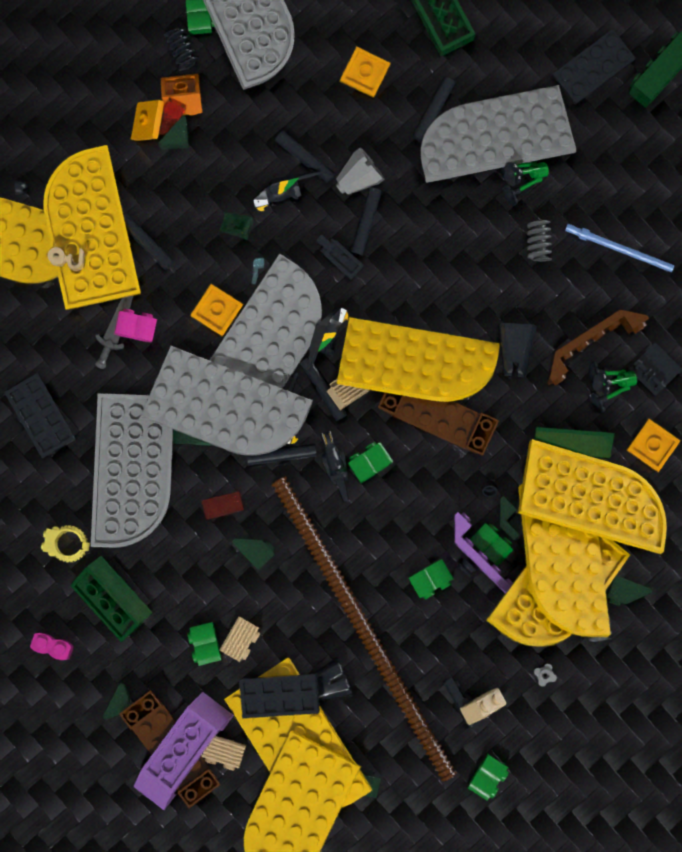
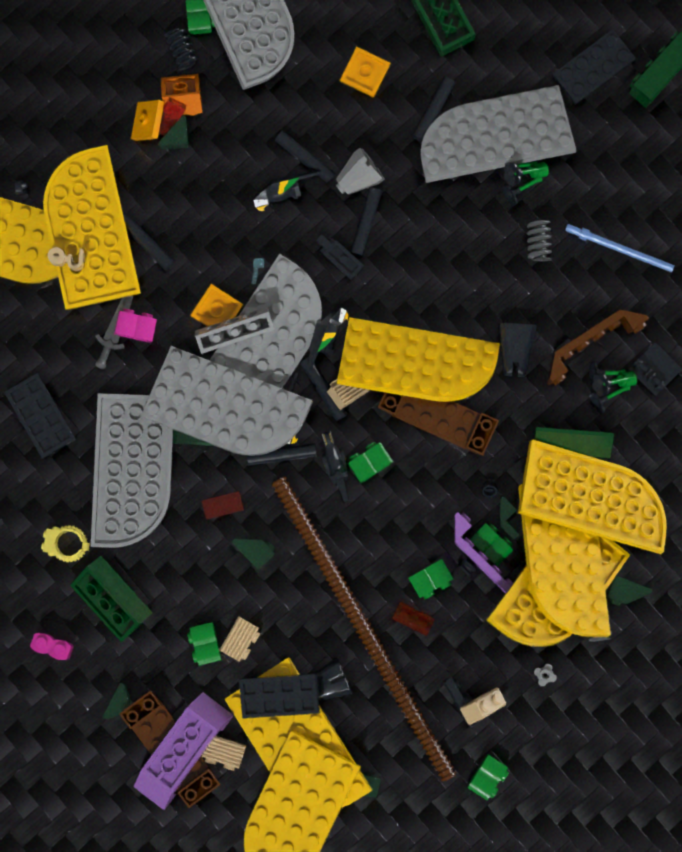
clear green slope [220,213,253,240] -> none
light orange plate [627,419,681,472] -> none
none -> light grey brick [195,307,275,354]
none -> clear red plate [392,602,435,636]

